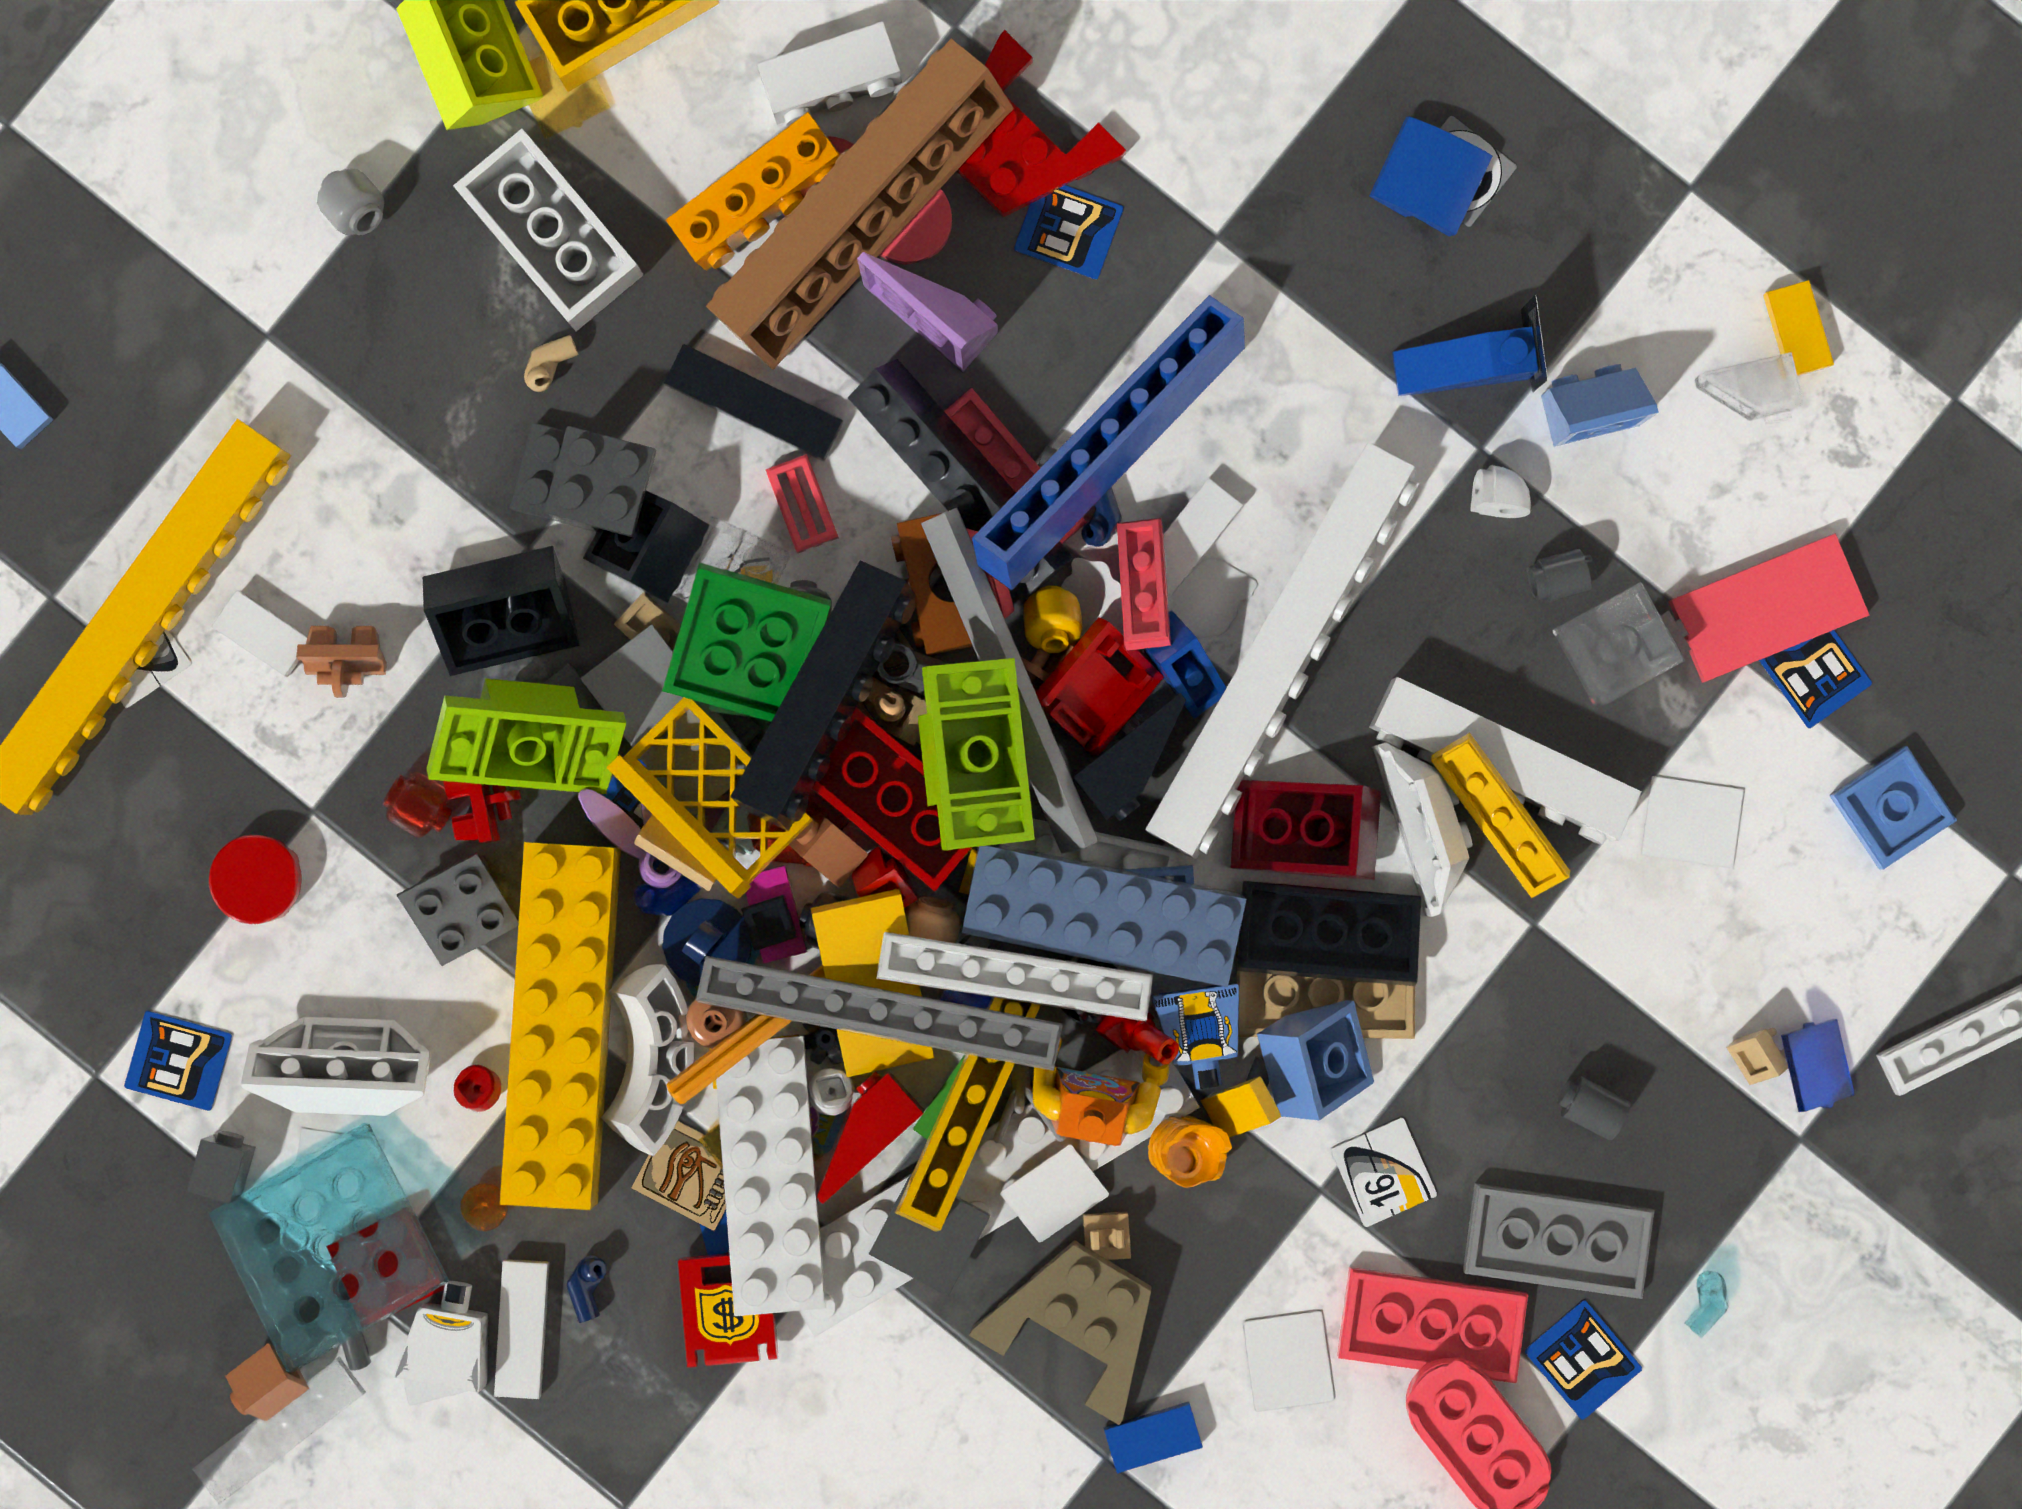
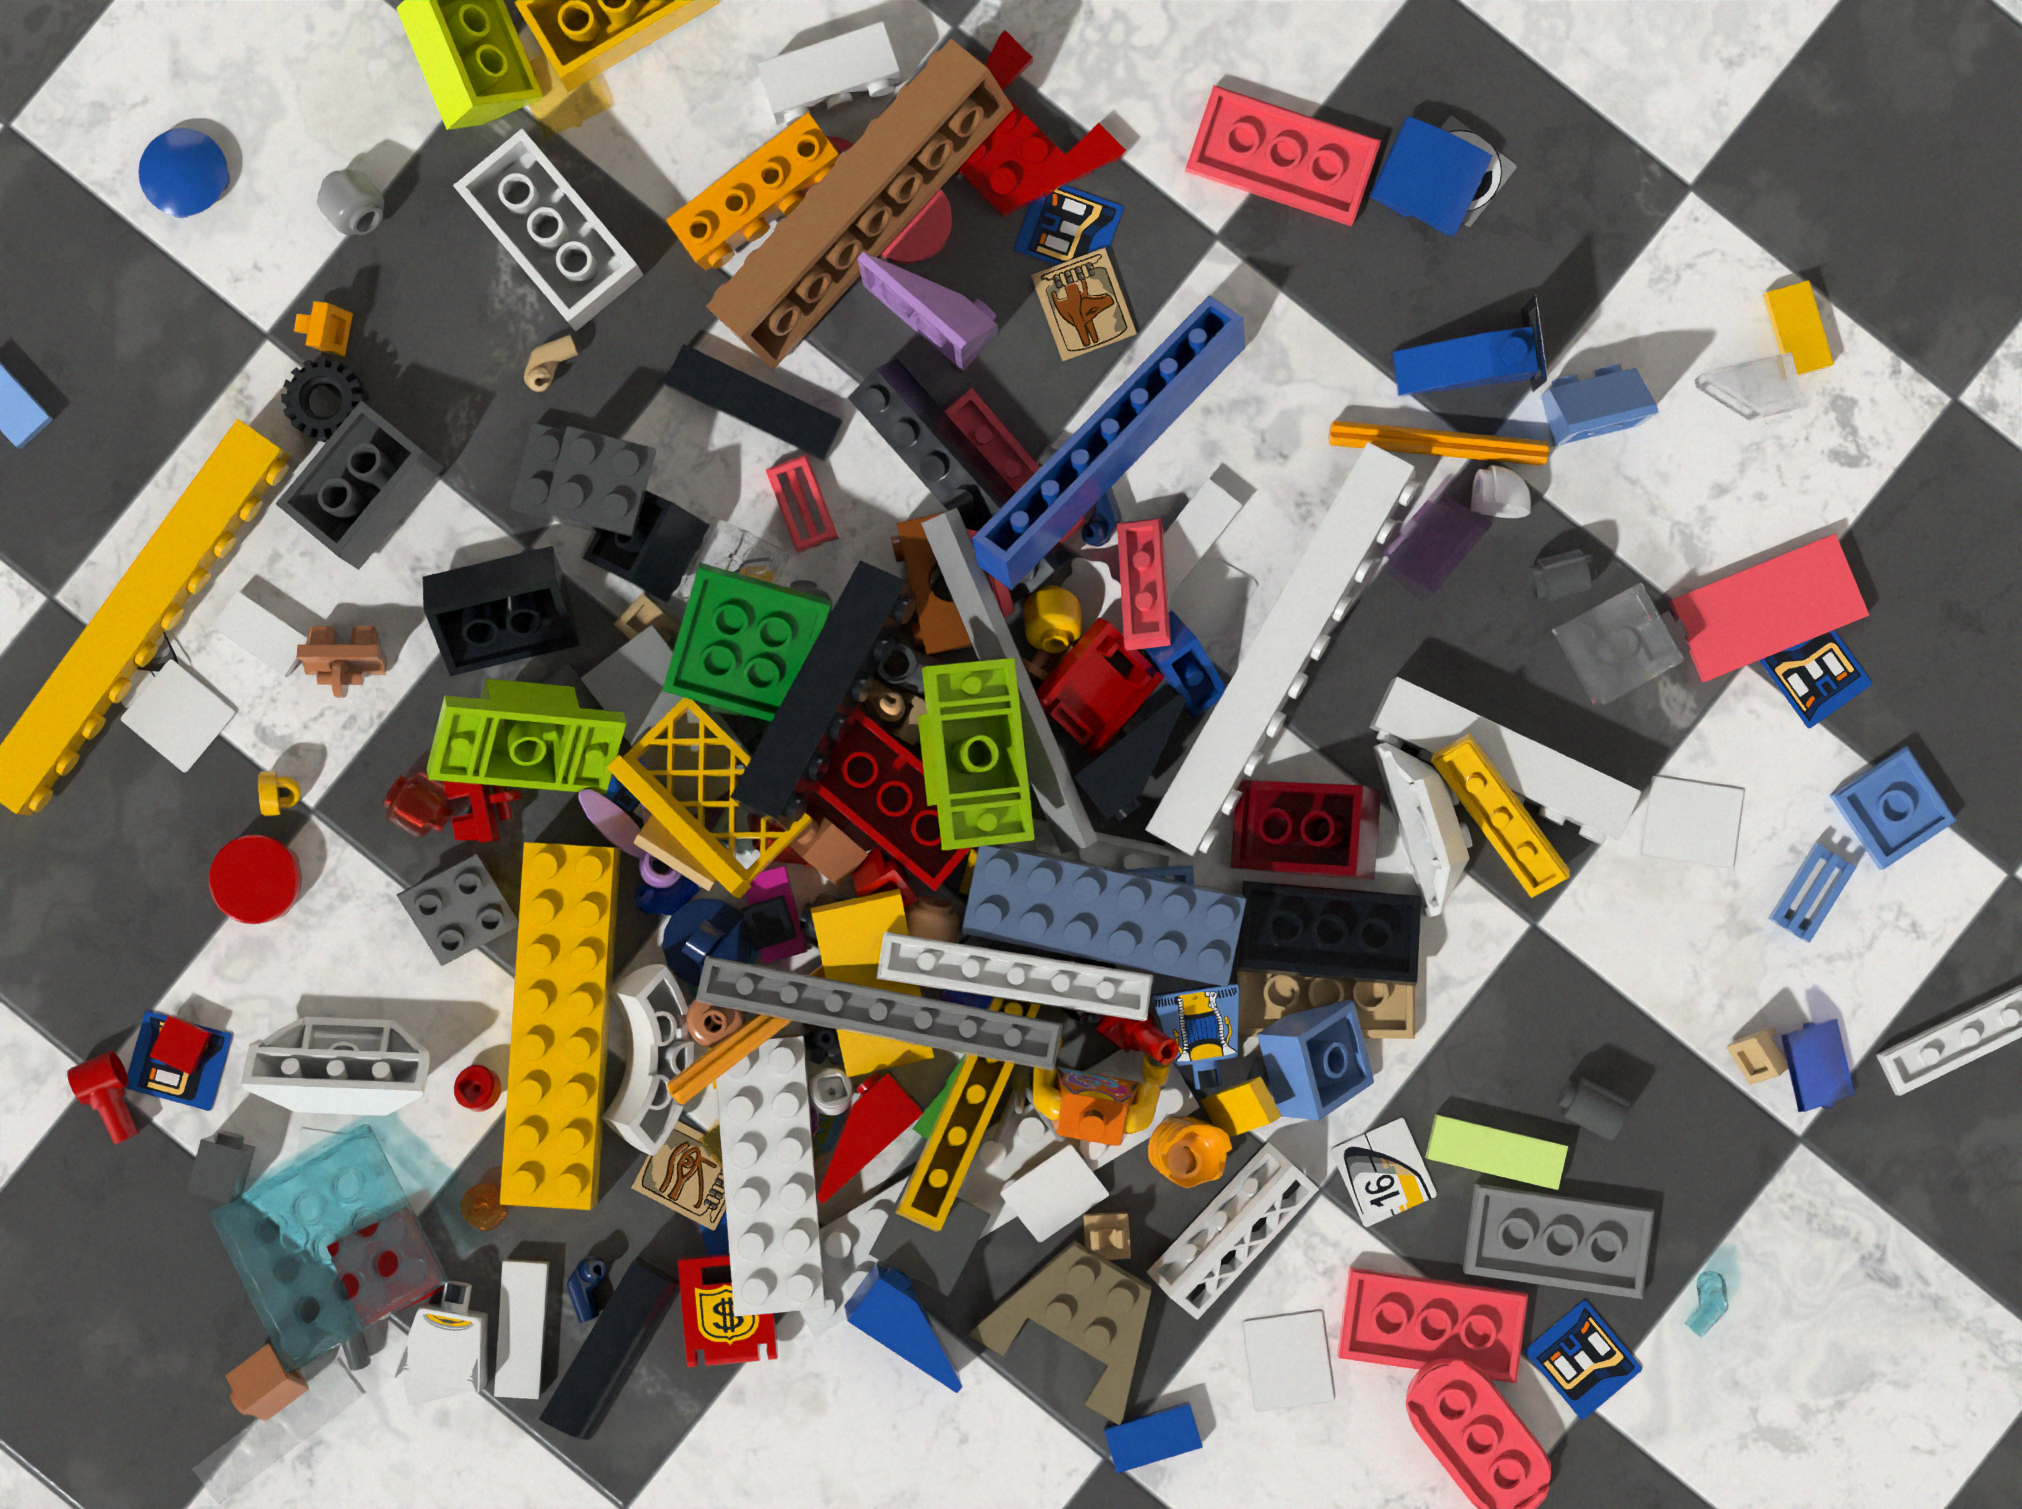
none -> red pin [67,1050,140,1145]
none -> white sticker [121,659,235,772]
none -> blue dish [138,128,230,218]
none -> red tile [150,1015,213,1074]
none -> yellow tile [258,771,301,816]
none -> dark grey slope [276,400,444,570]
none -> black tyre [281,358,369,443]
none -> light orange tile [294,301,353,357]
none -> black brick [539,1256,680,1440]
none -> blue slope [844,1263,963,1393]
none -> sticker [1031,248,1137,362]
none -> white fence [1147,1141,1319,1320]
none -> coral tile [1185,85,1381,227]
none -> light orange axle [1328,420,1549,466]
none -> clear purple slope [1381,495,1492,601]
none -> yellowish green tile [1425,1114,1568,1190]
none -> medium blue tile [1768,843,1857,943]

